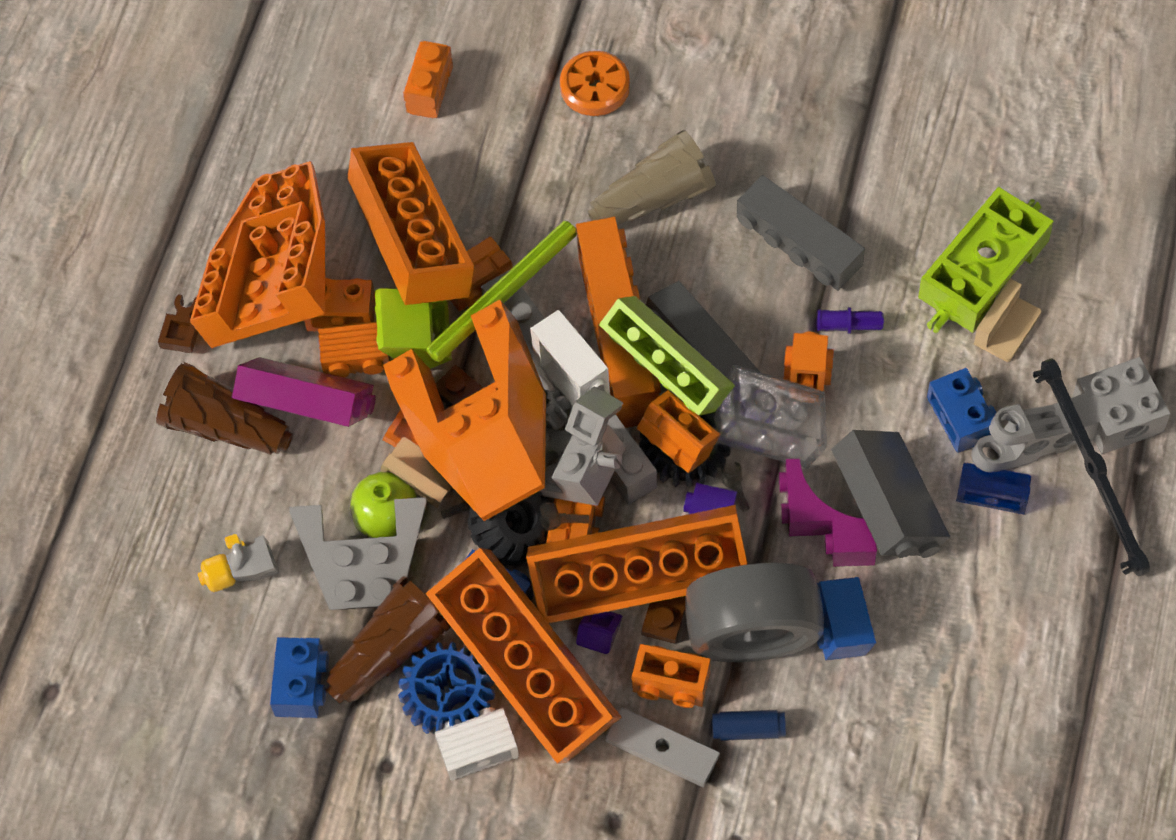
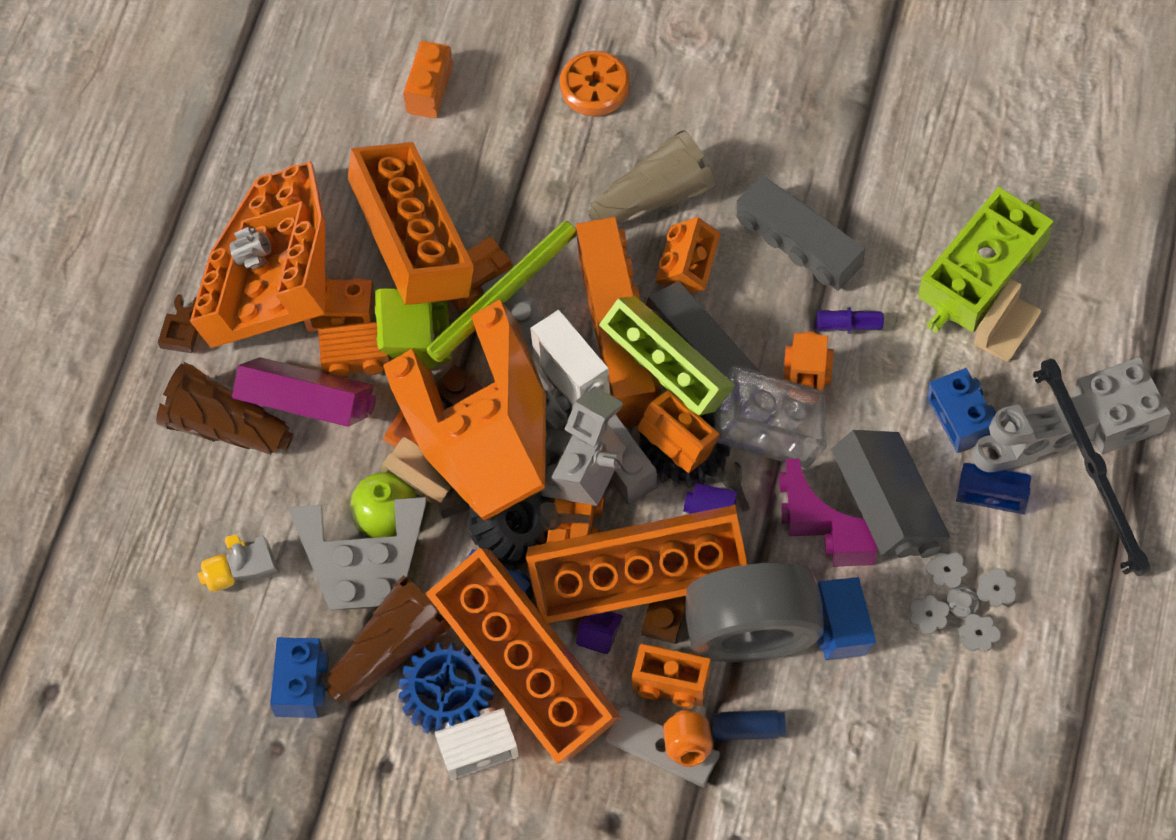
none -> light grey gear [230,227,271,269]
none -> orange brick [655,217,721,294]
none -> orange head [663,710,713,767]
none -> light grey plant [910,552,1016,652]

